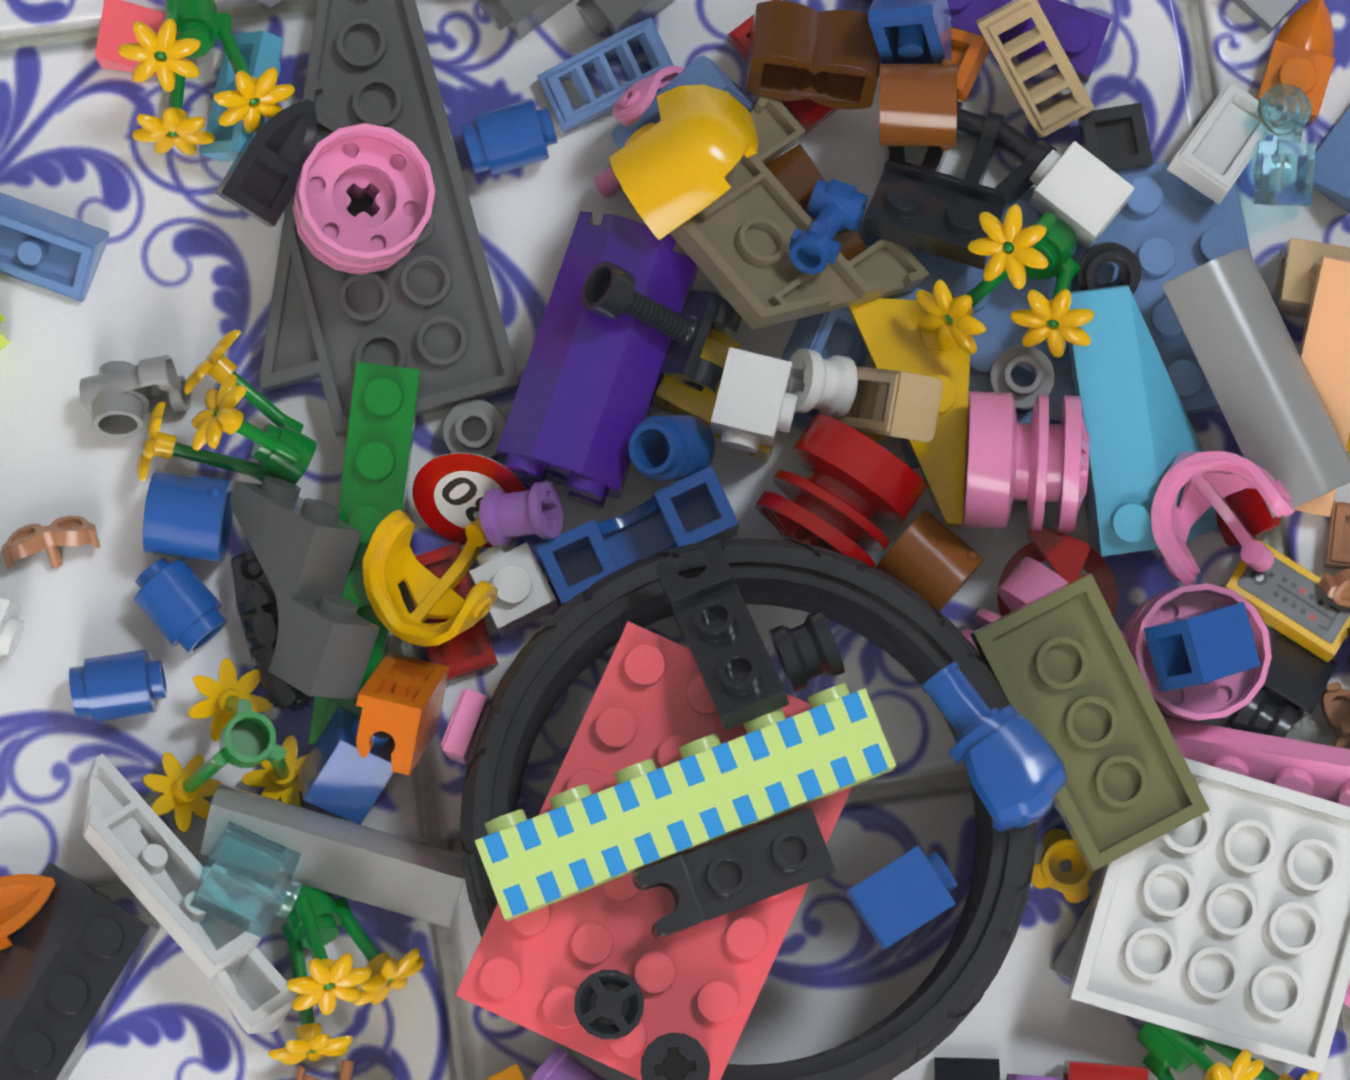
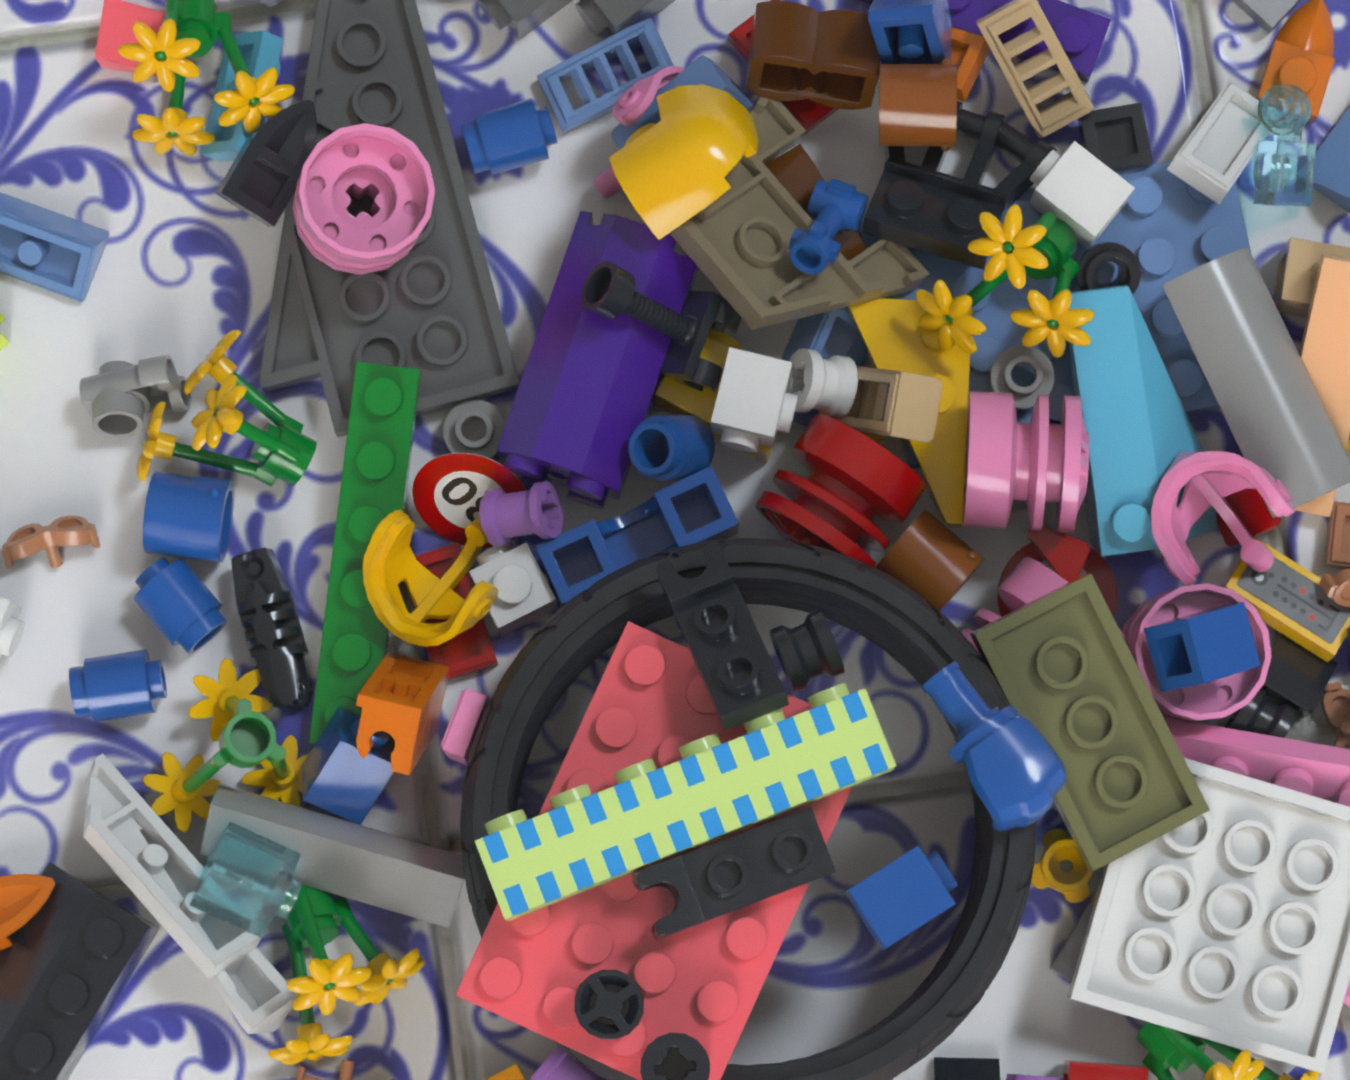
dark grey arch [230,476,380,700] -> none

